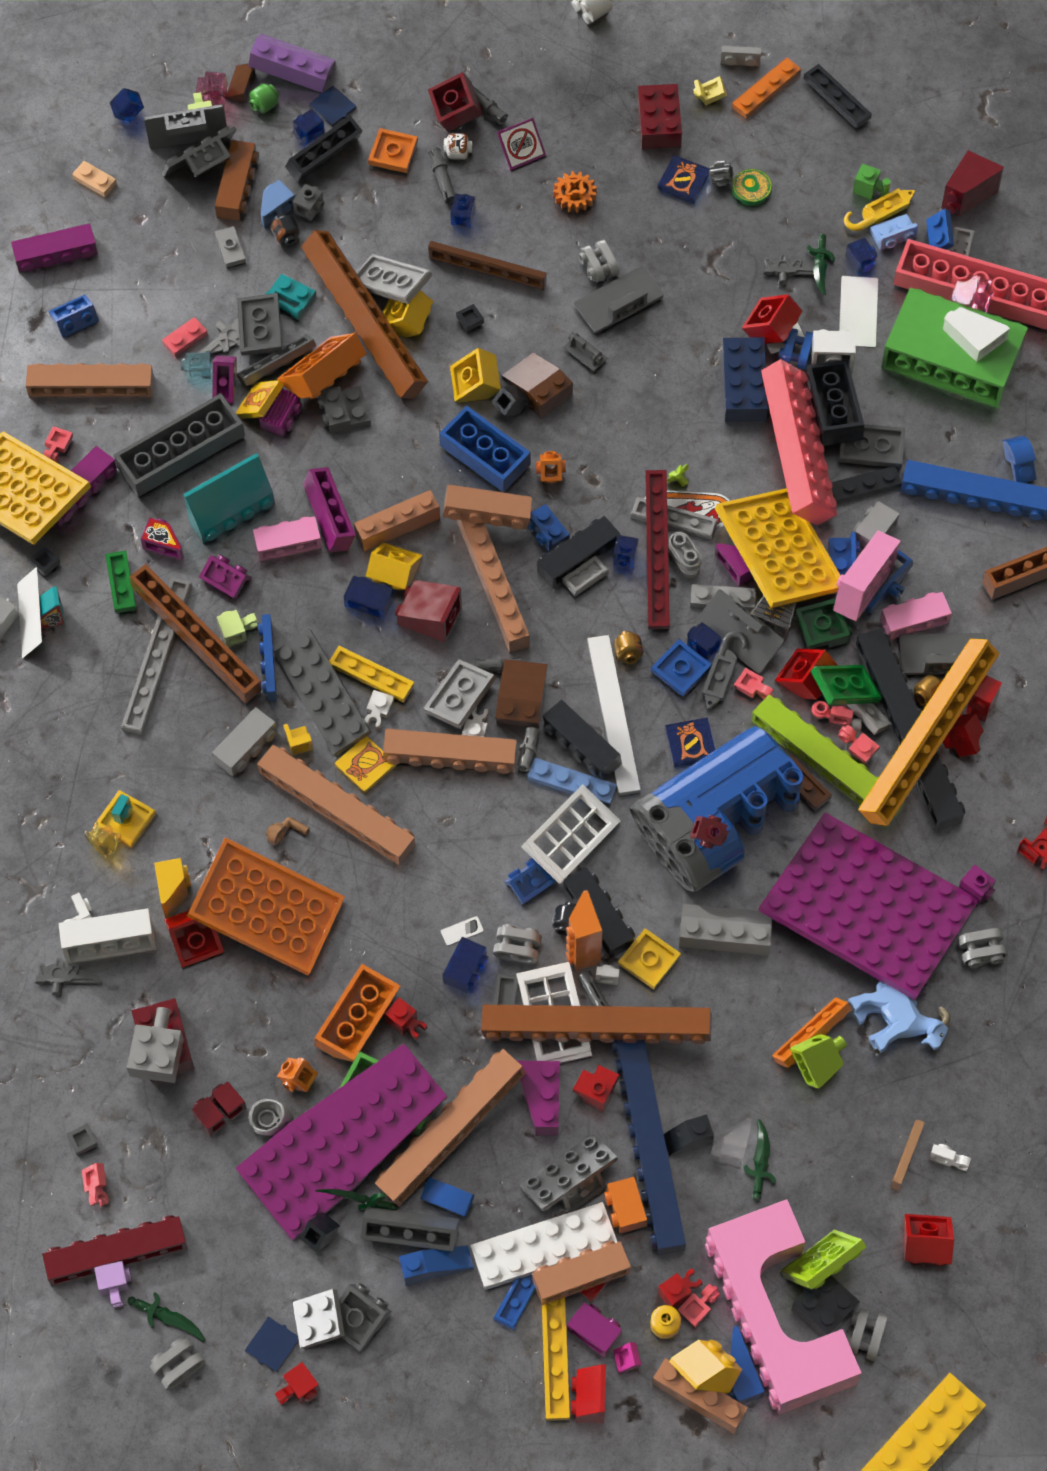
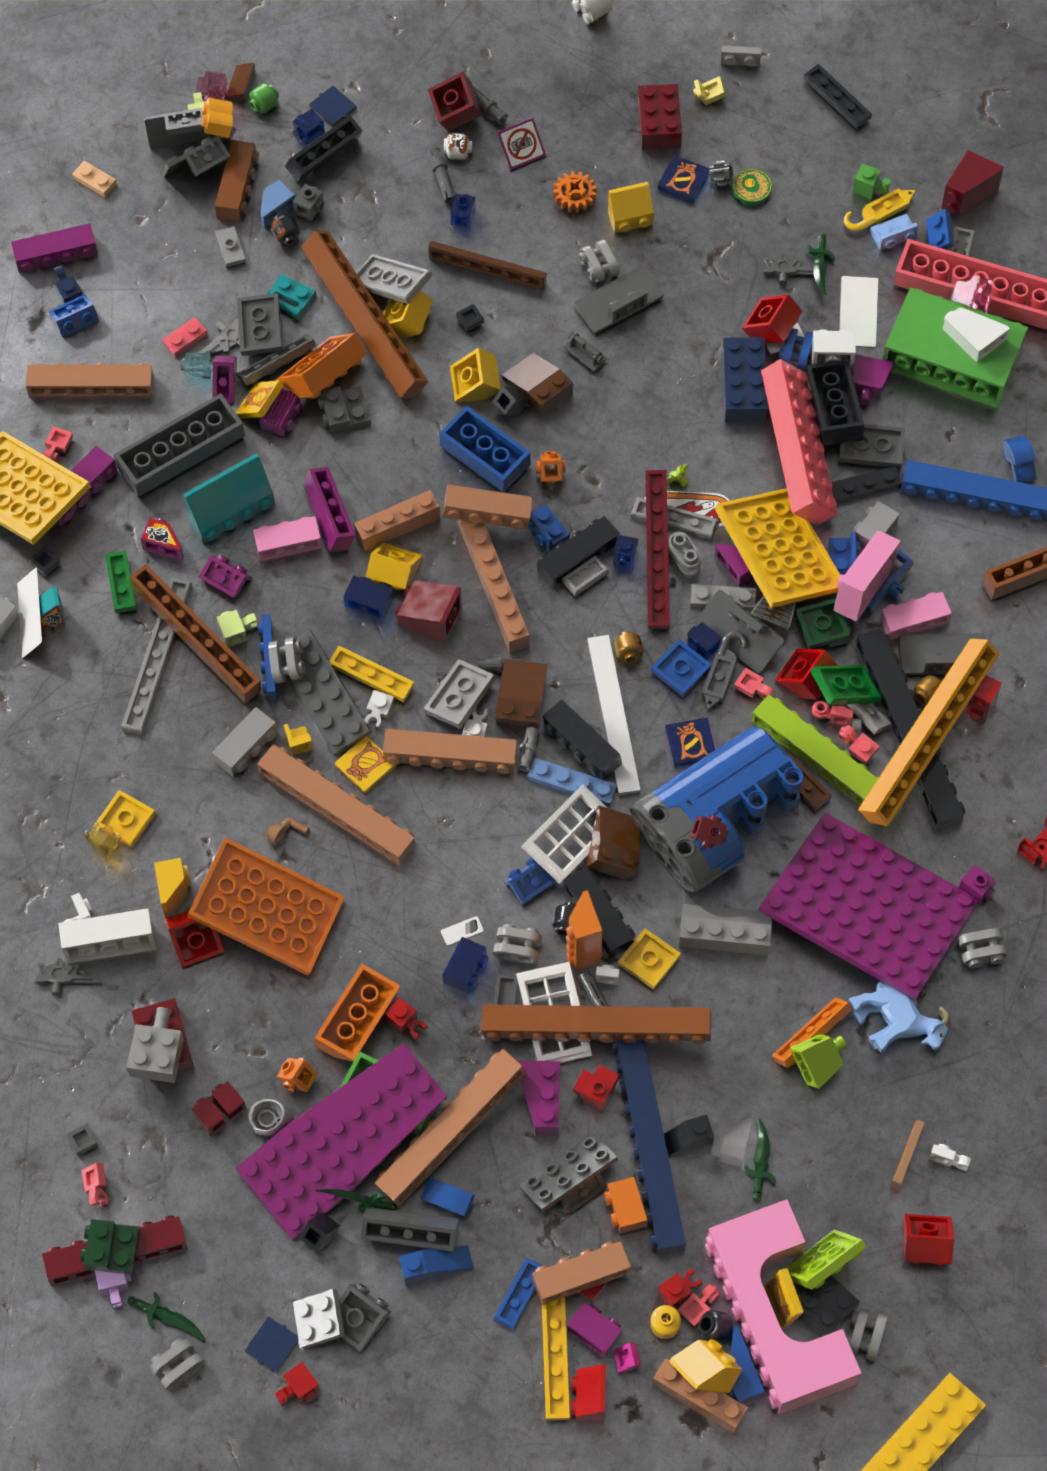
clear blue brick [109,88,144,122] -> none
teal plate [111,794,132,824] -> none
medium lavender slope [248,33,335,93] -> none
orange plate [368,128,418,173] -> none
white plate [470,1202,617,1290] -> none
orange plate [732,57,801,119] -> none
clear blue brick [845,237,878,274] -> none
red brick [943,713,984,757] -> none
none -> dark blue plate [53,265,83,304]
none -> dark green plate [80,1219,140,1274]
none -> light orange brick [201,97,233,138]
none -> light grey brick [268,637,305,684]
none -> reddish brown slope [586,805,641,880]
none -> yellow slope [608,182,654,233]
none -> black head [699,1310,734,1343]
none -> yellow tile [764,1268,803,1329]
none -> magenta torso [852,354,893,405]

